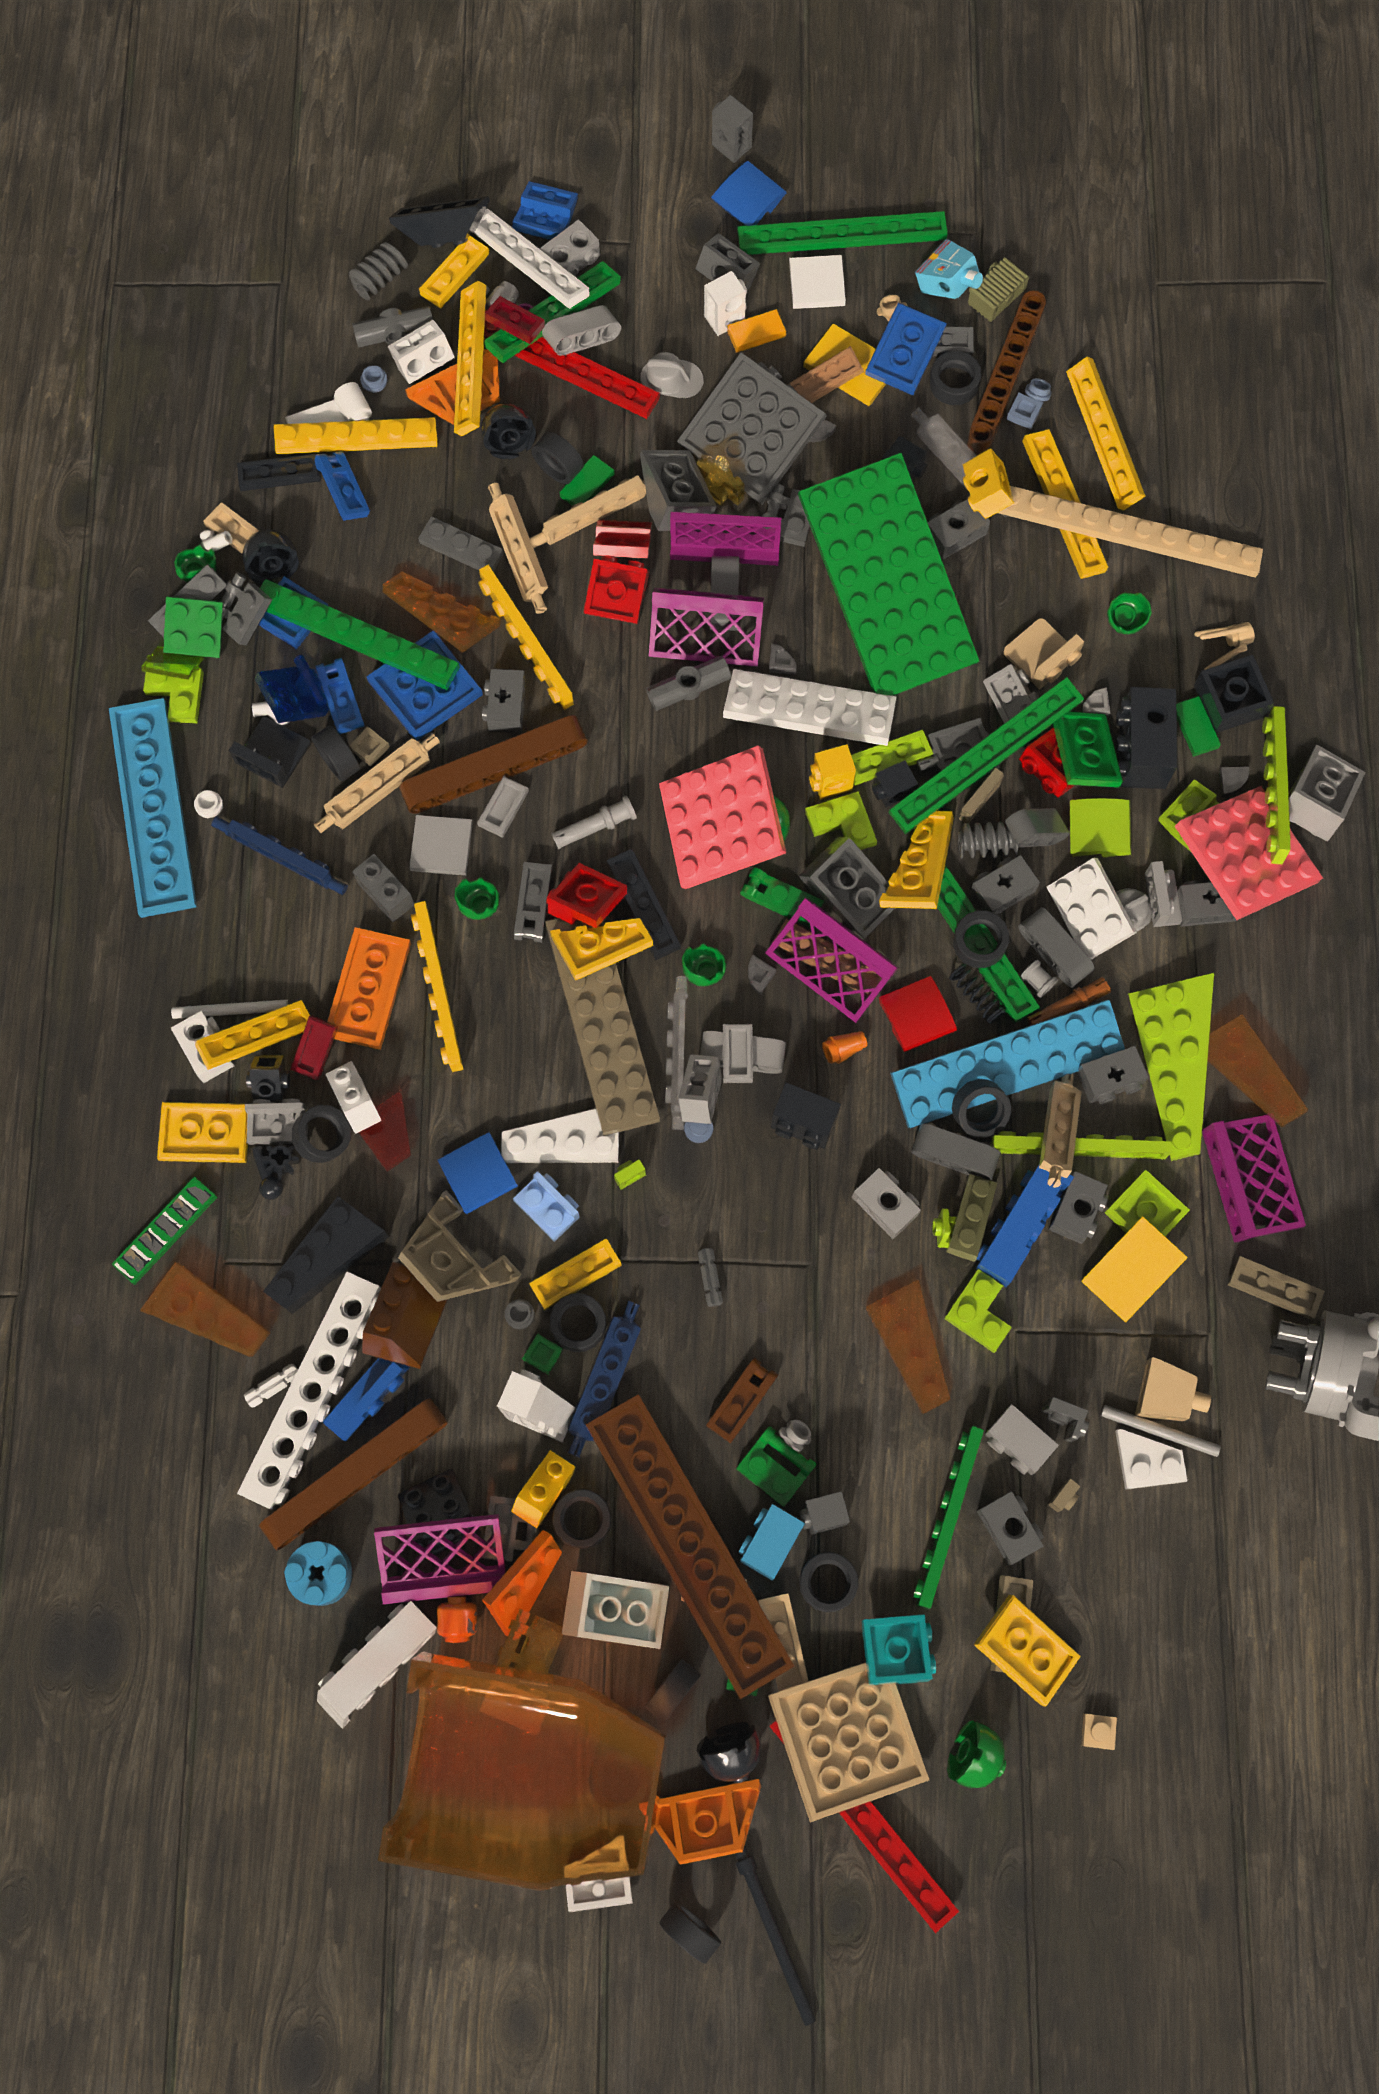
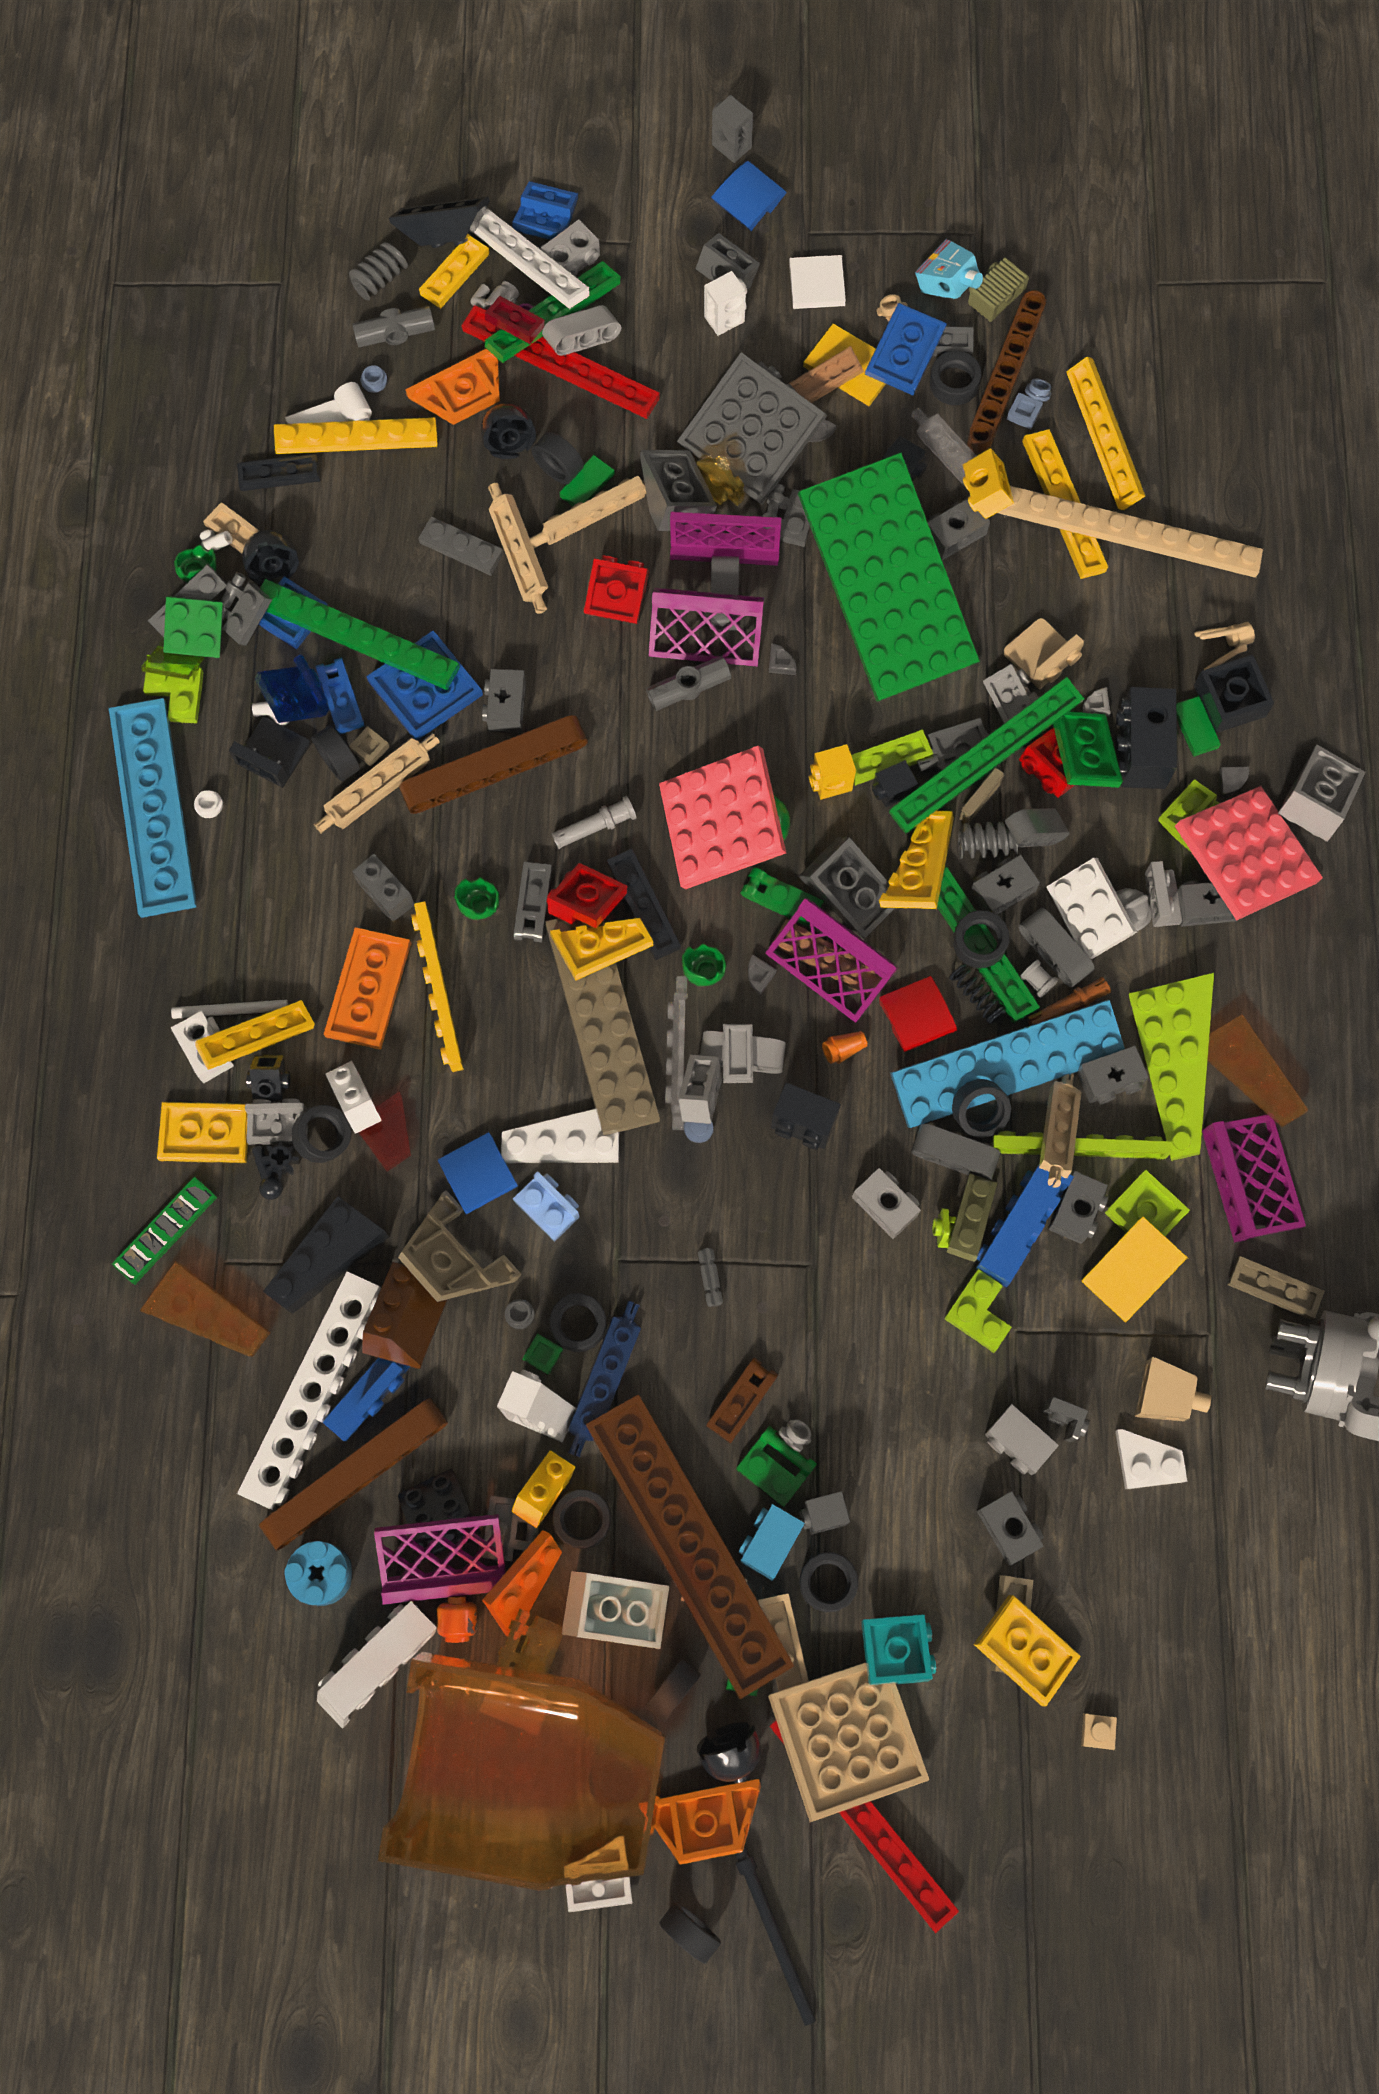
dark blue plate [211,816,348,896] -> none
white axle [244,1364,298,1407] -> none
dark red tile [290,1015,338,1080] -> none
blue plate [315,451,370,521] -> none
clear orange wing [382,572,501,653] -> none
white brick [388,320,454,384] -> none
light grey tile [409,815,473,876] -> none
yellow plate [454,281,486,436] -> none
light grey tile [477,776,529,838] -> none
yellow plate [478,565,574,710] -> none
yellow plate [529,1238,622,1310] -> none
red slope [593,520,652,558] -> none
lime plate [614,1160,646,1190] -> none
light grey piece [641,352,704,398] -> none
white plate [723,669,896,746] -> none
light orange tile [727,309,786,353] -> none
green plate [737,211,947,255] -> none
lime plate [805,792,877,850] -> none
clear orange wing [865,1280,950,1414] -> none
green plate [913,1426,984,1610] -> none
green cylinder [947,1721,1006,1788] -> none
dark tan plate [1048,1479,1080,1512] -> none
lime slope [1070,798,1131,858] -> none
light grey bar [1100,1405,1221,1457] -> none
green hair [1107,592,1152,634] -> none
lime plate [1262,706,1291,865] -> none

